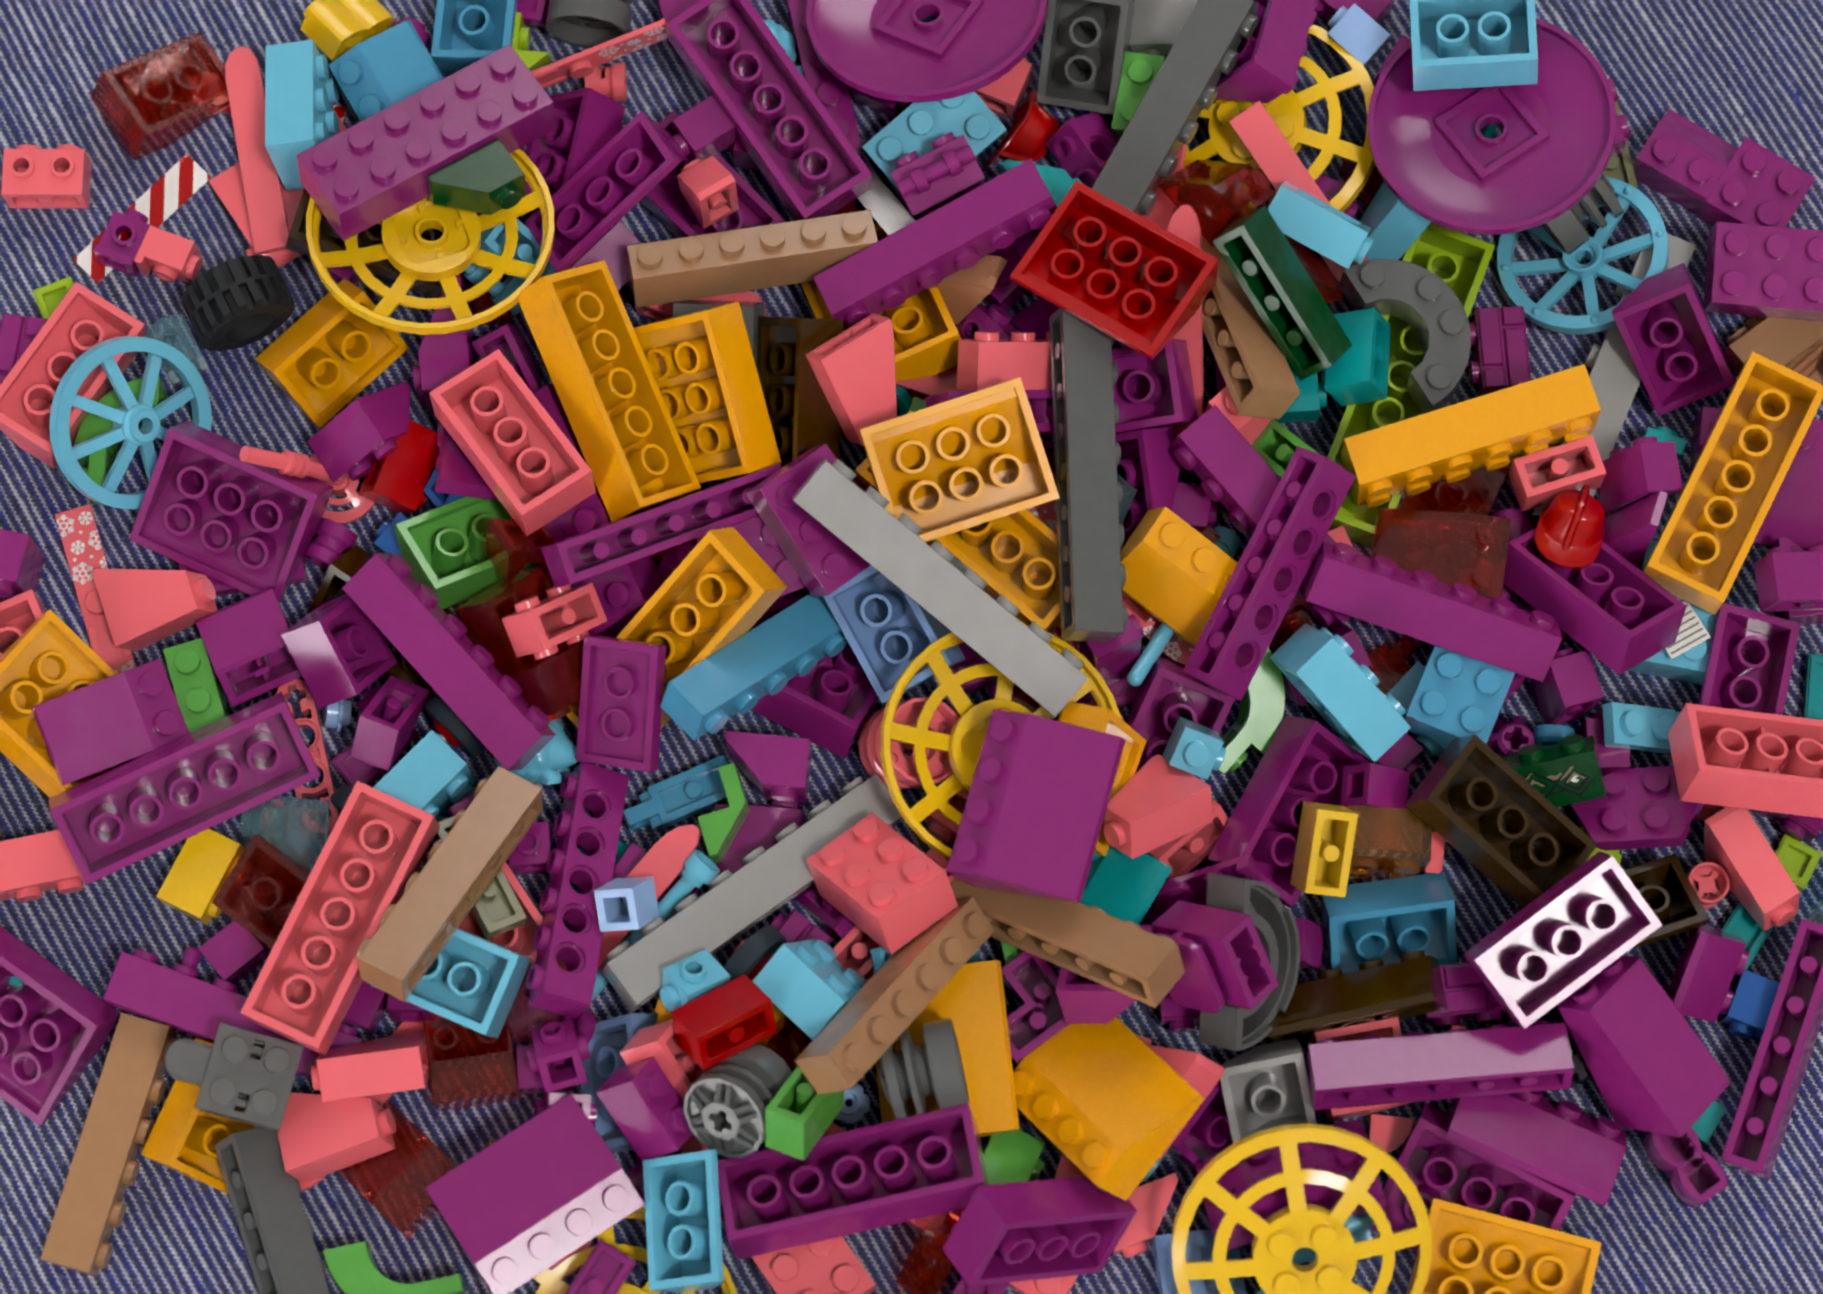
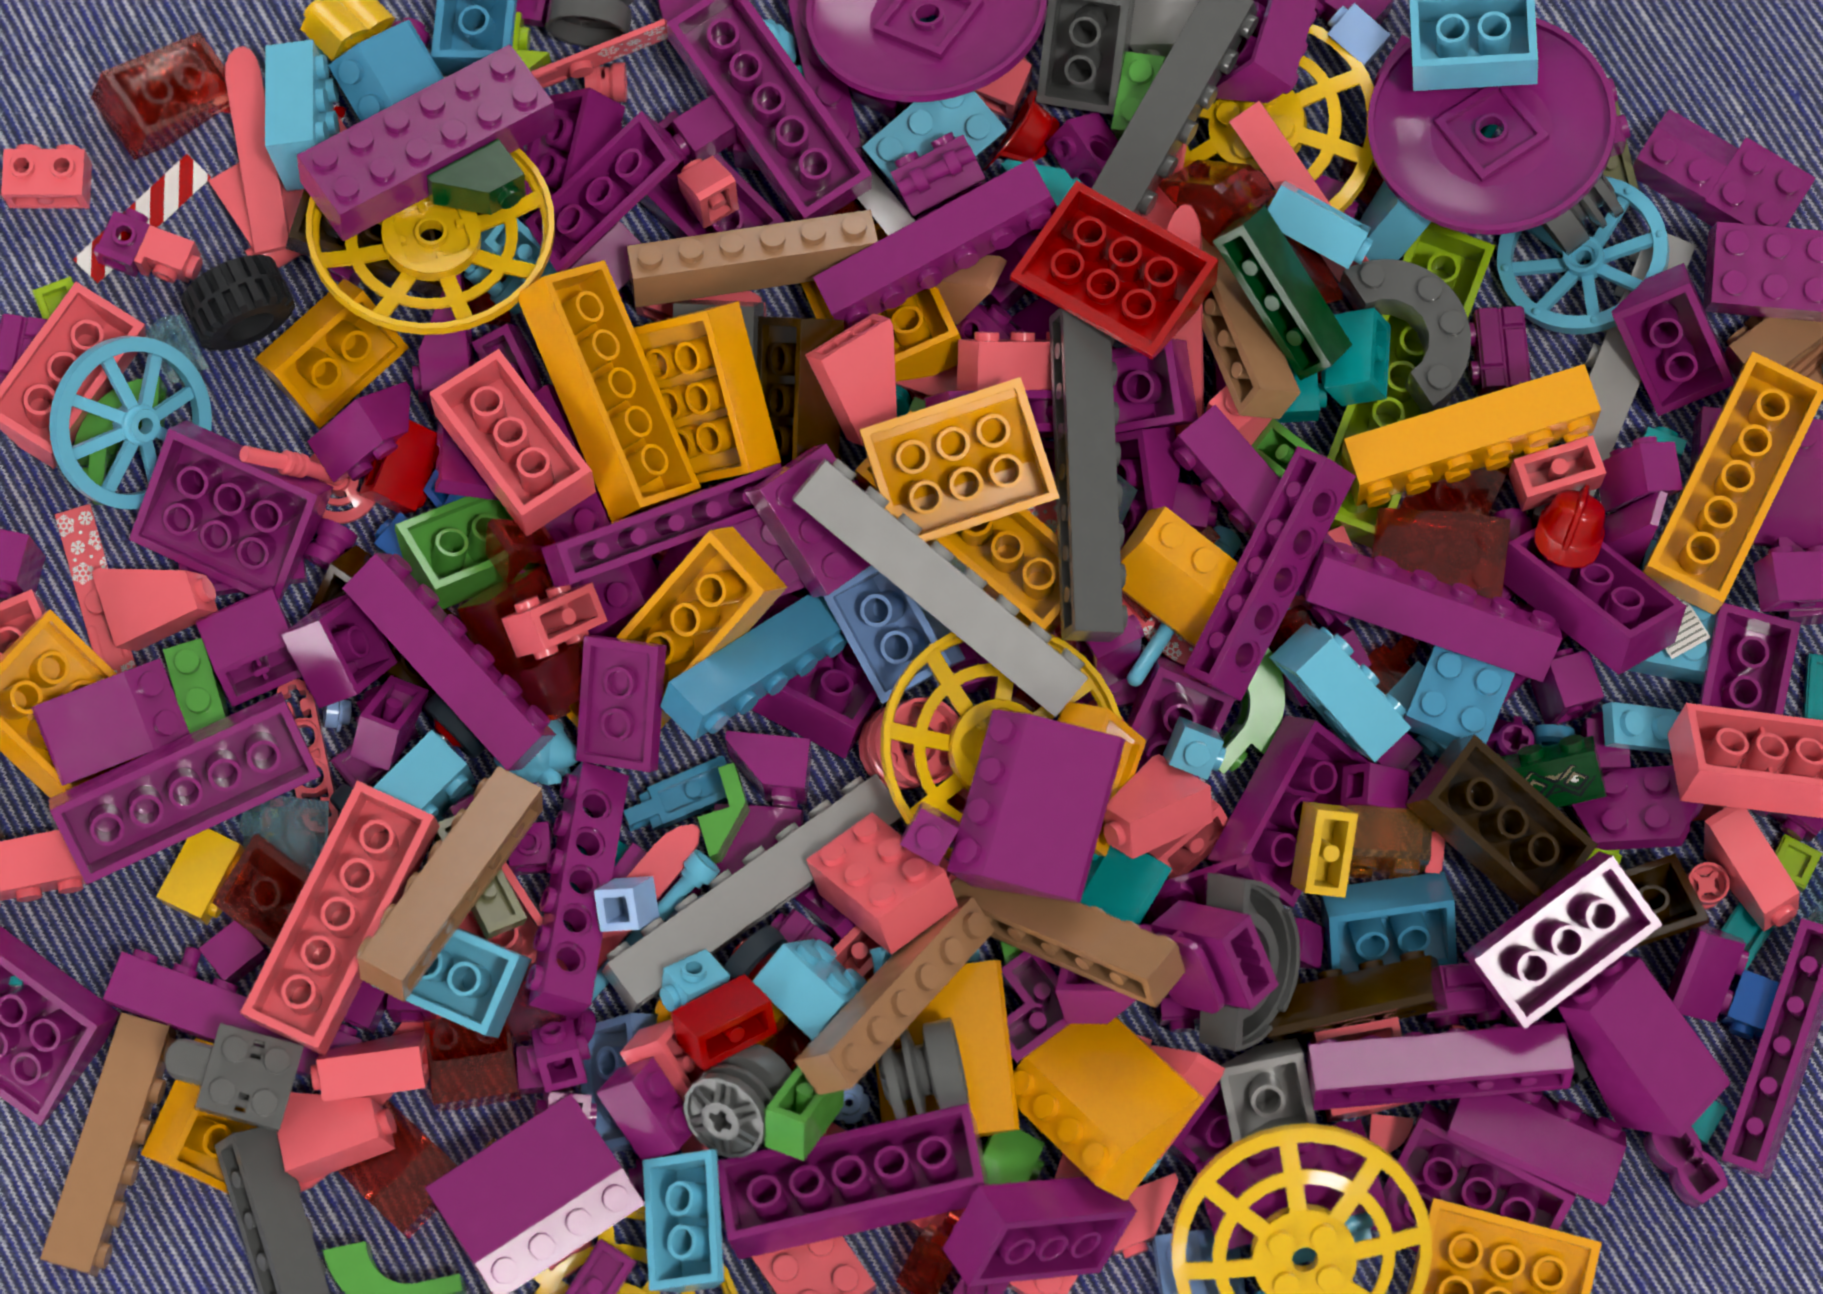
none -> magenta brick [900,801,959,866]

